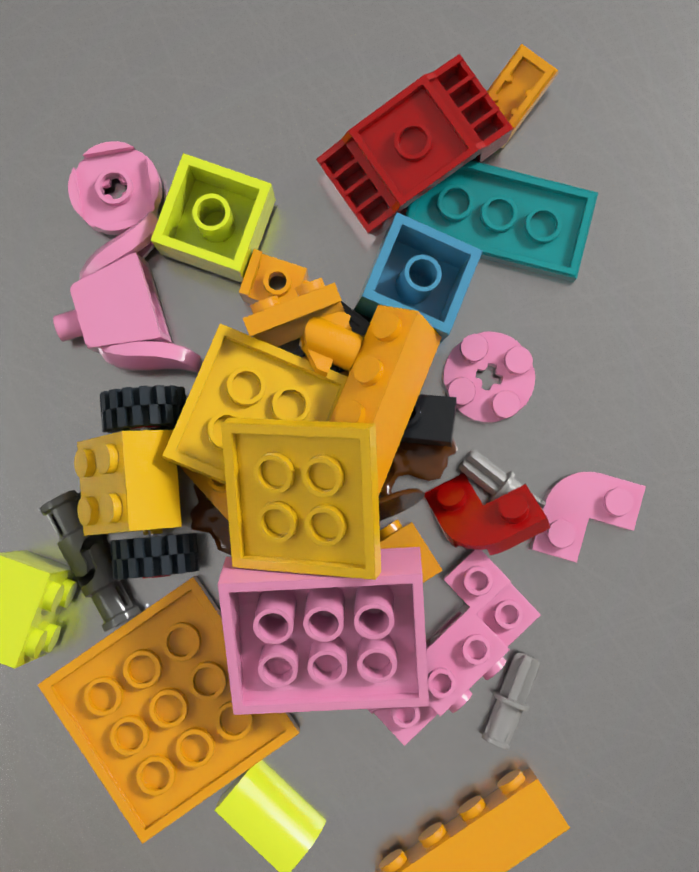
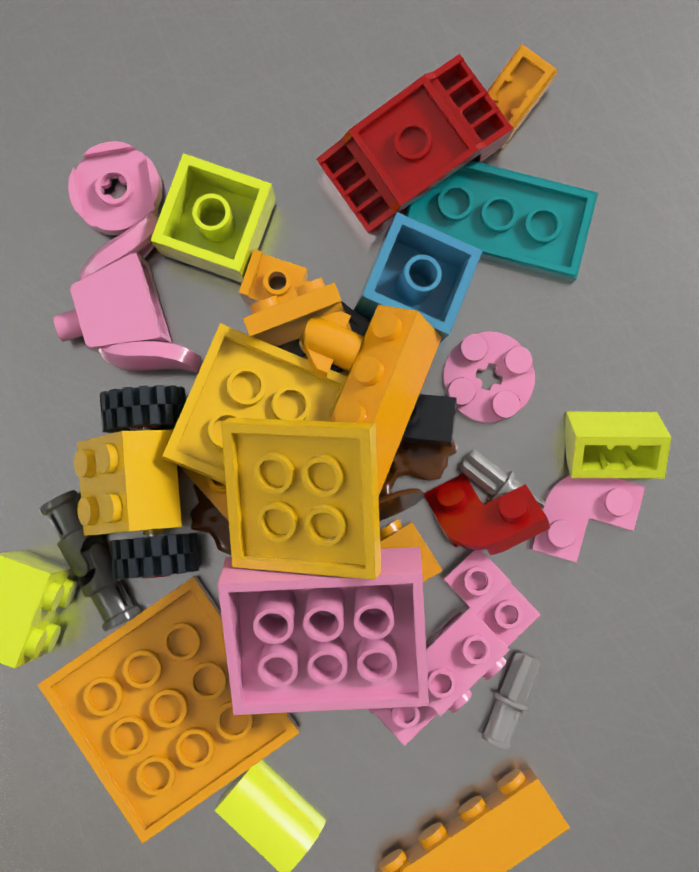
none -> neon yellow brick [565,411,672,479]

